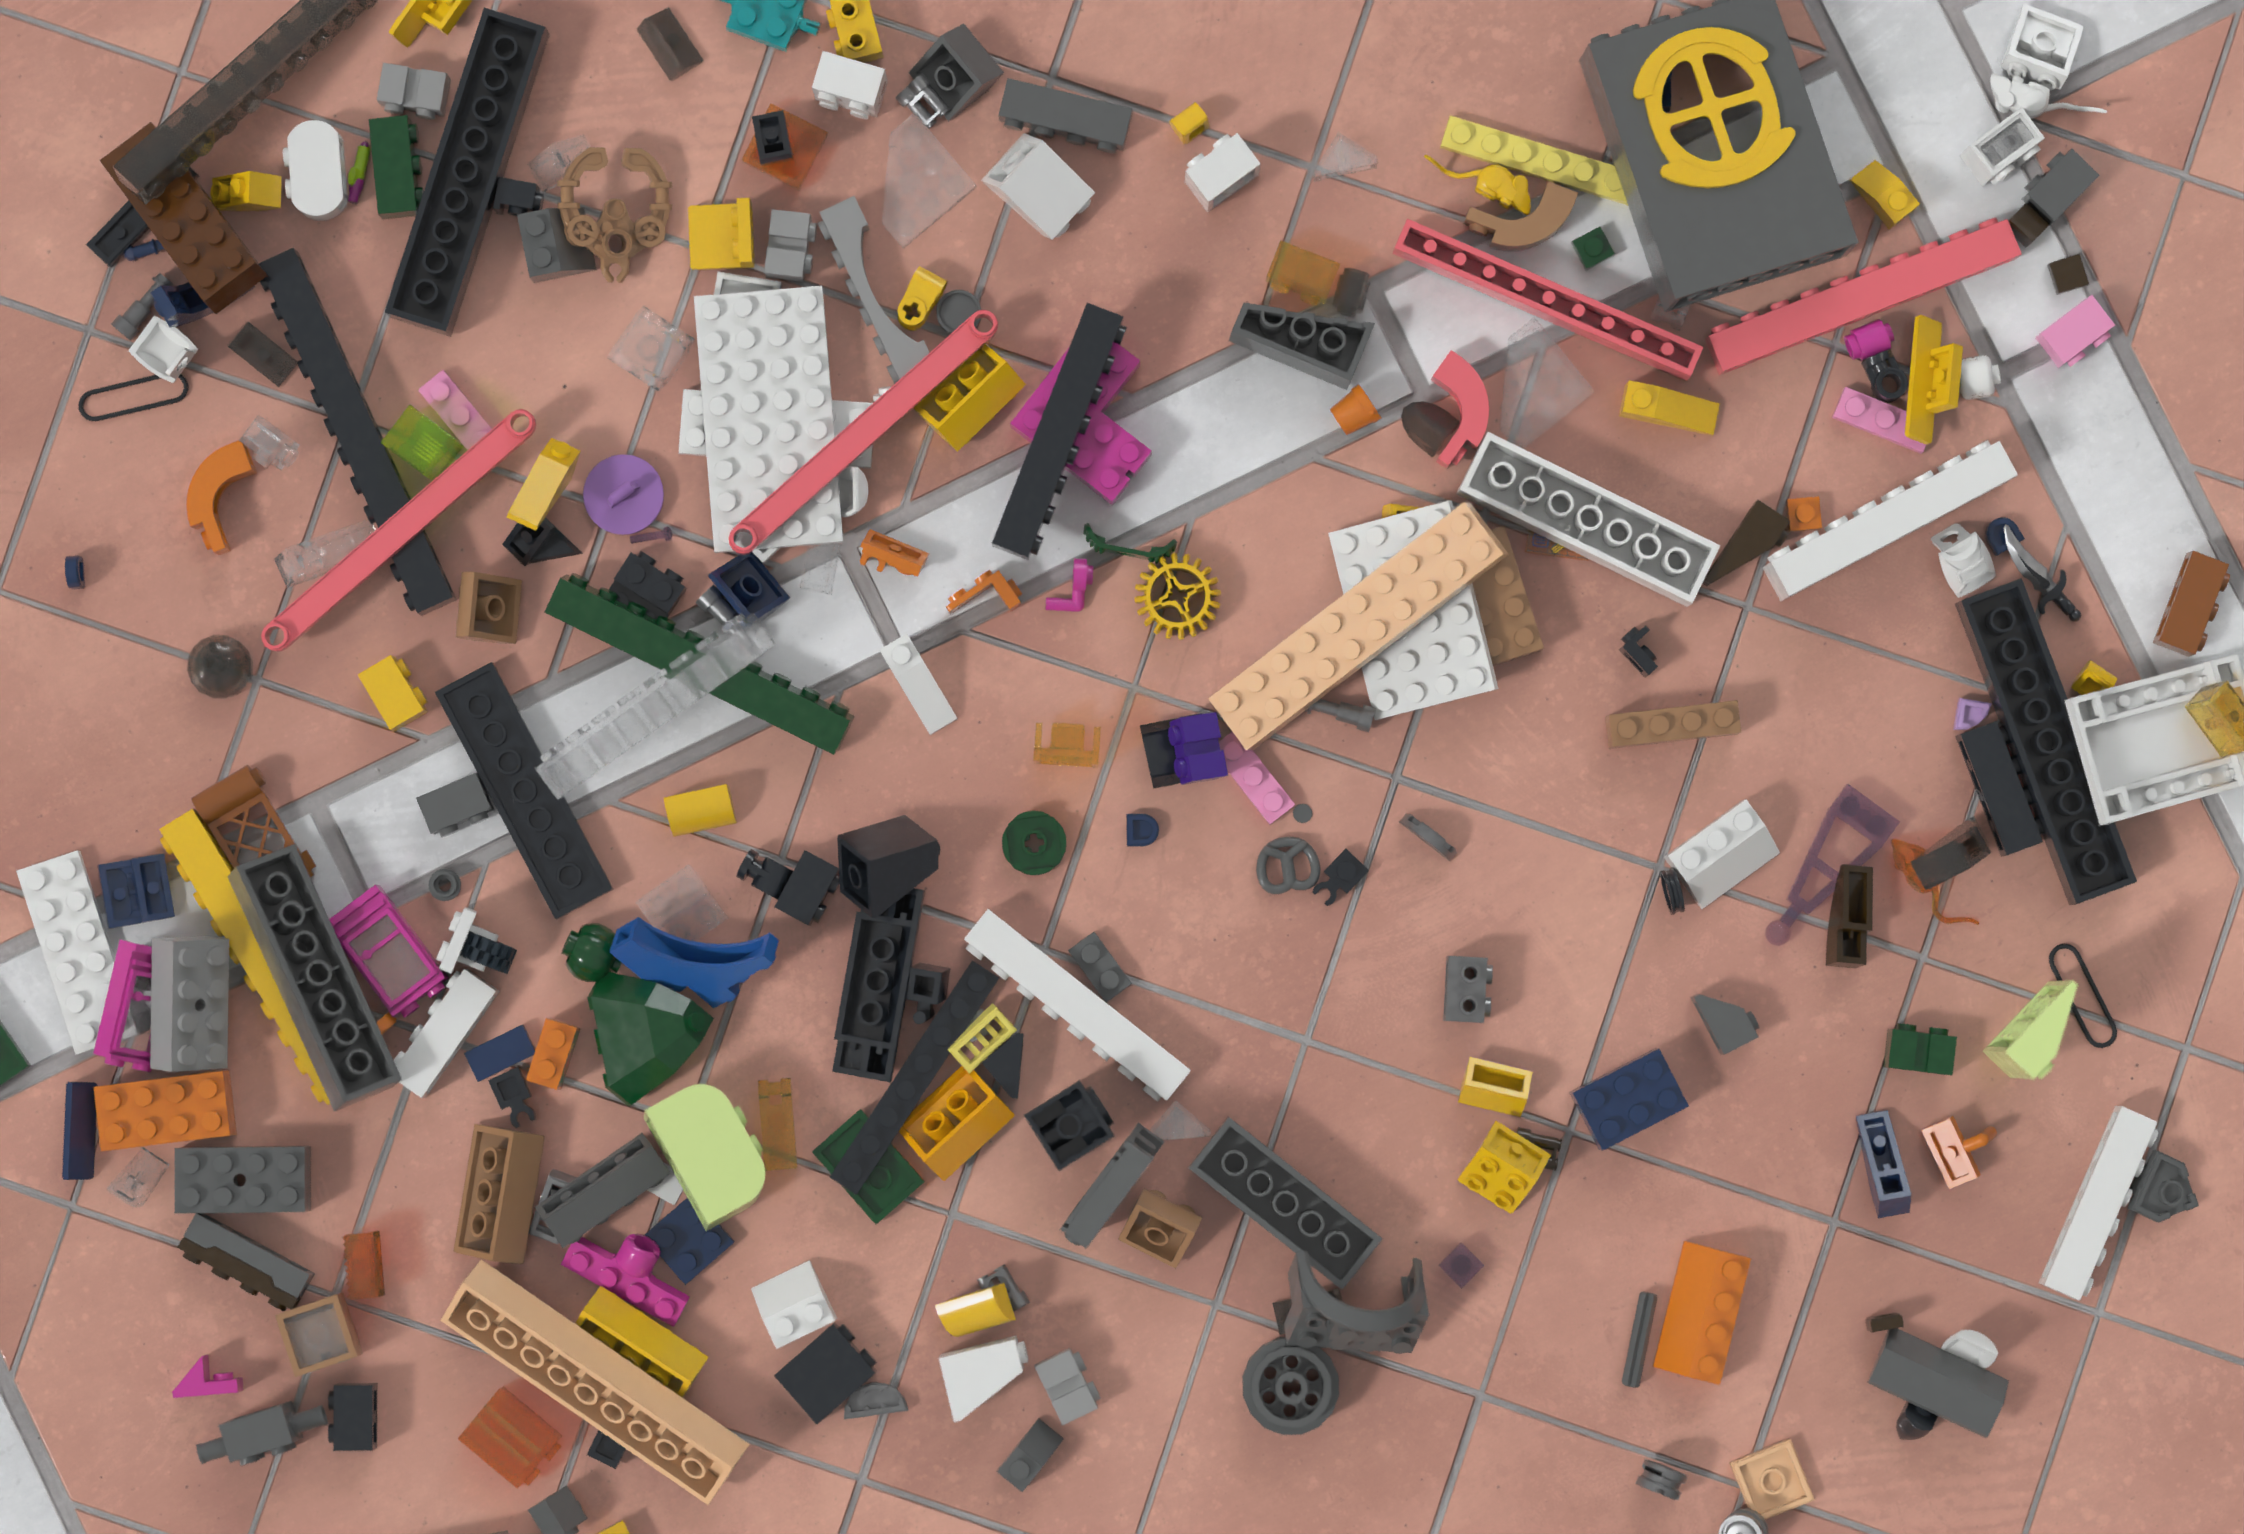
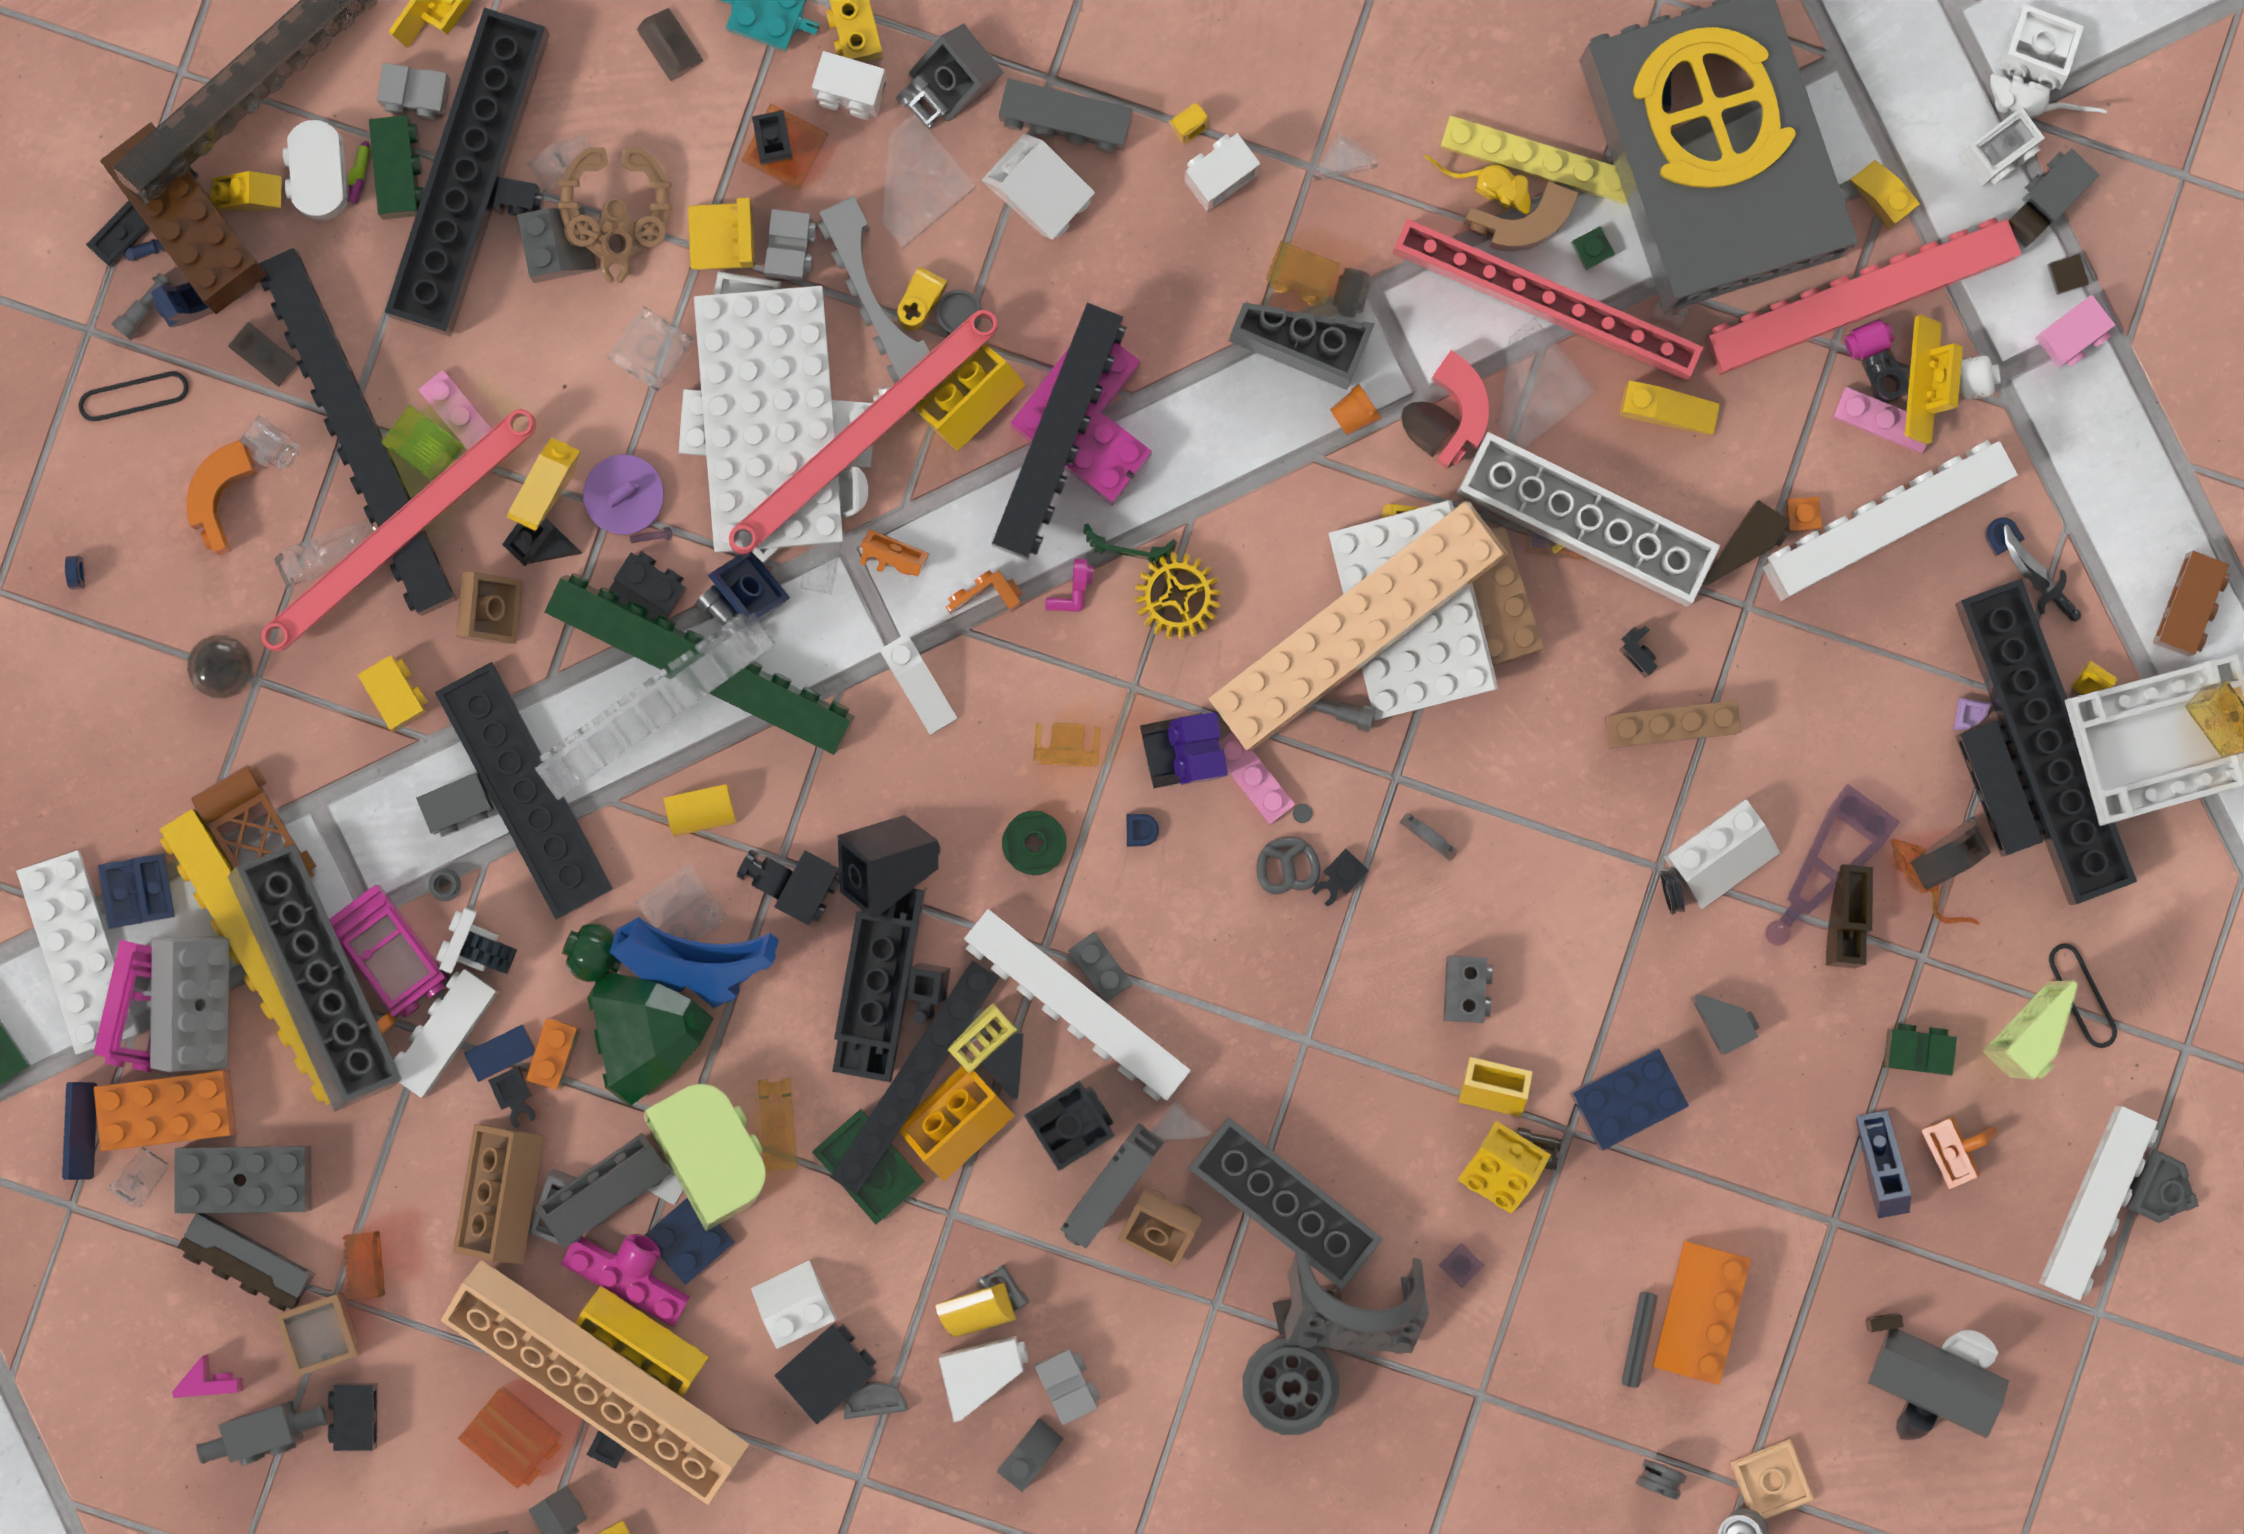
white piece [128,316,199,383] -> none
white piece [1931,523,1996,598] -> none

